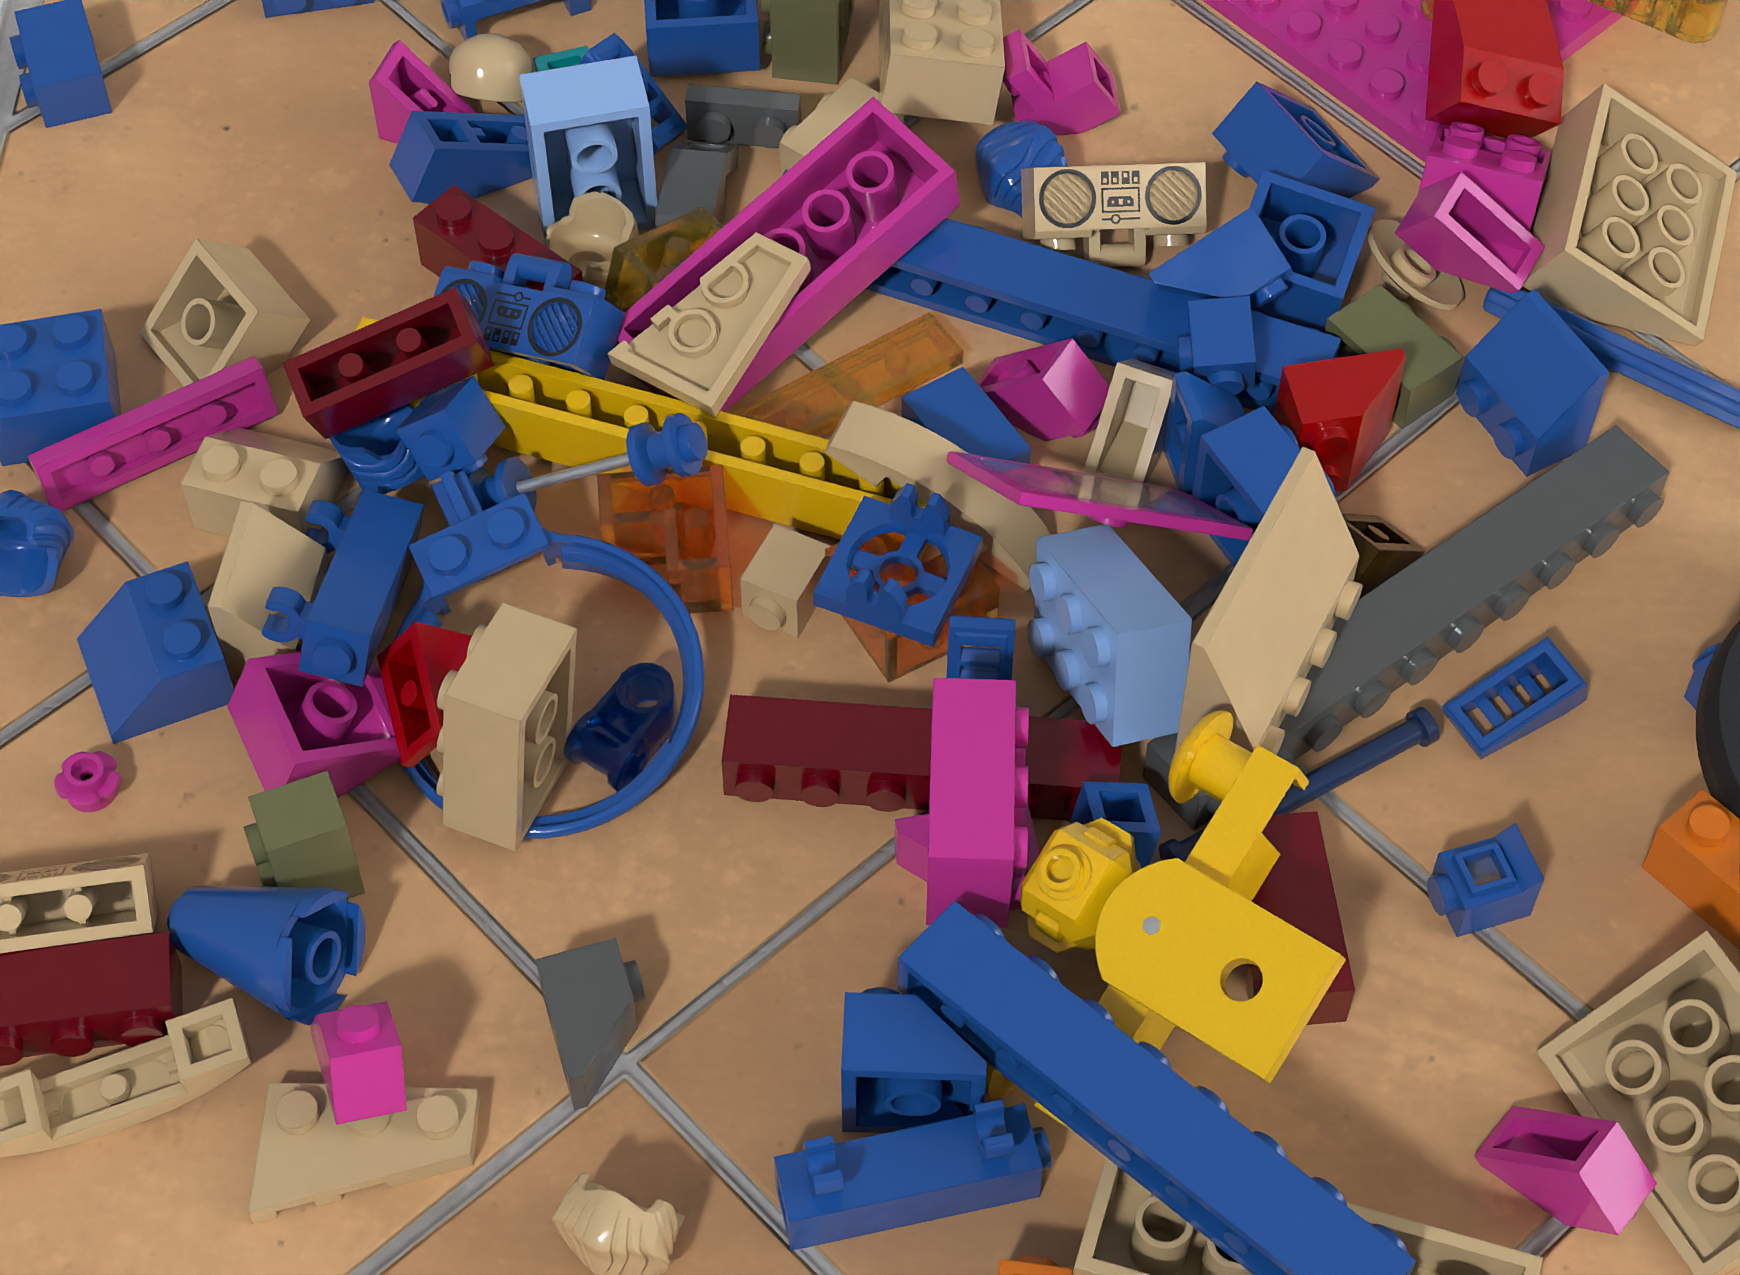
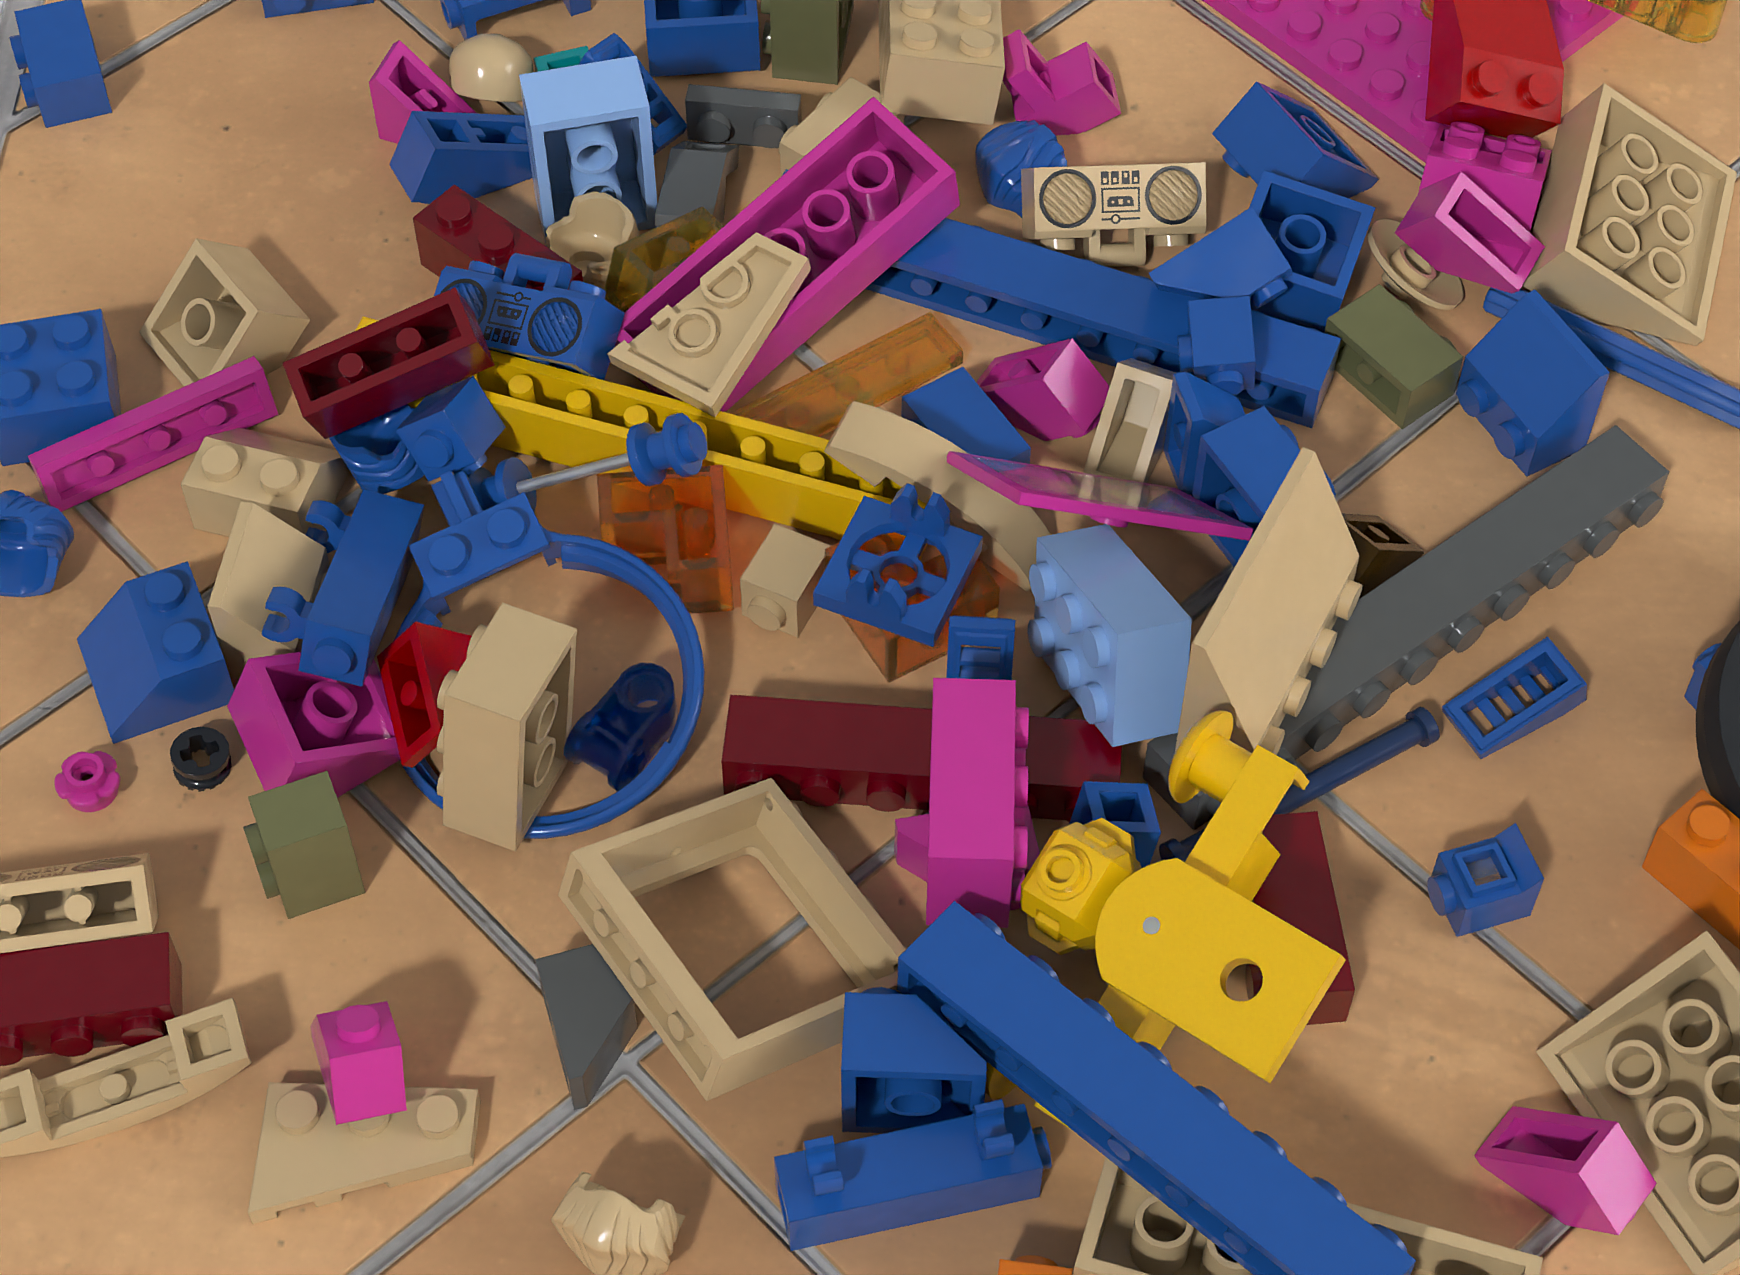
blue cone [167,886,365,1025] -> none
red slope [1274,348,1406,492] -> none
none -> black bush [170,727,232,792]
none -> tan piece [558,778,908,1102]

